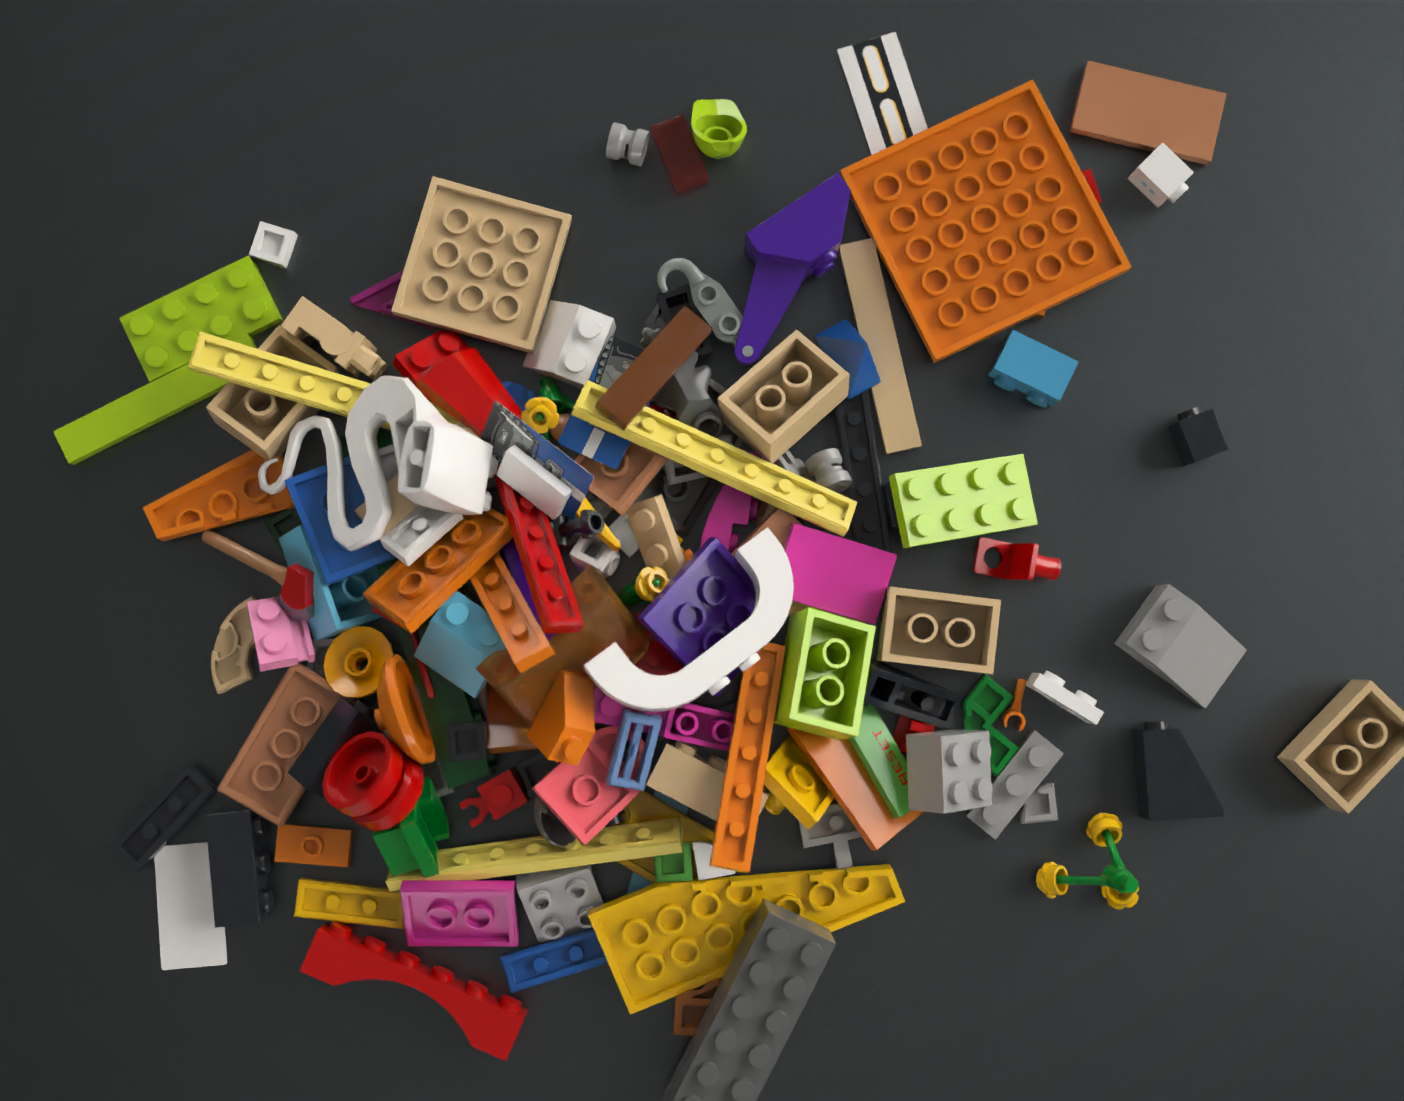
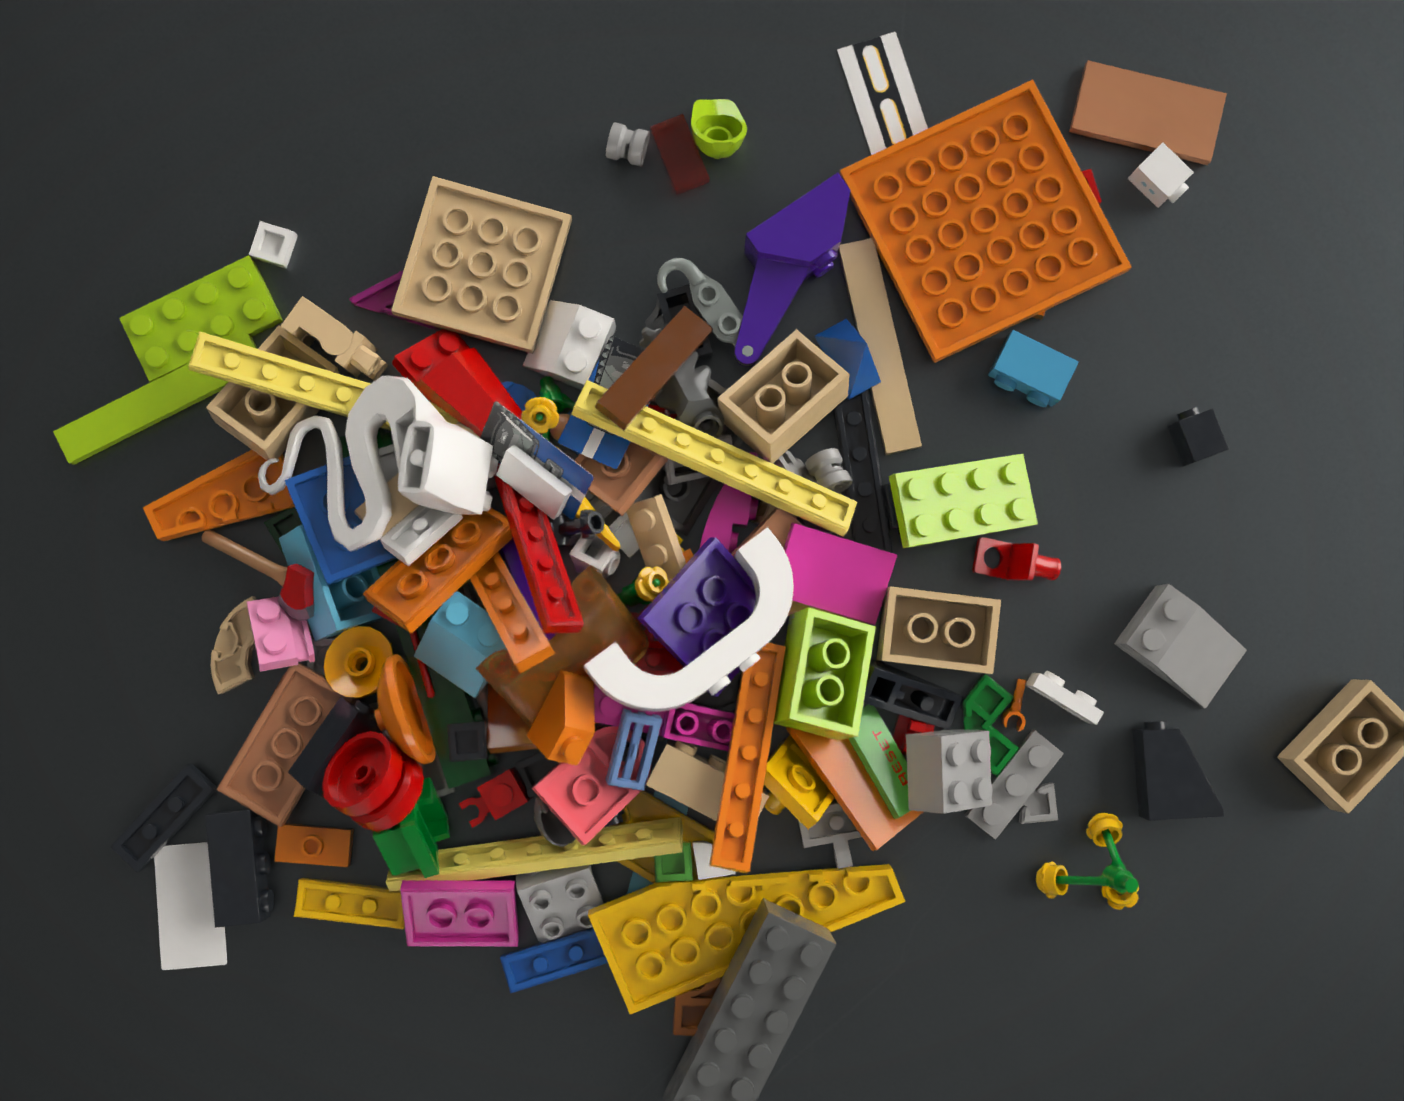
red arch [300,921,528,1061] -> none

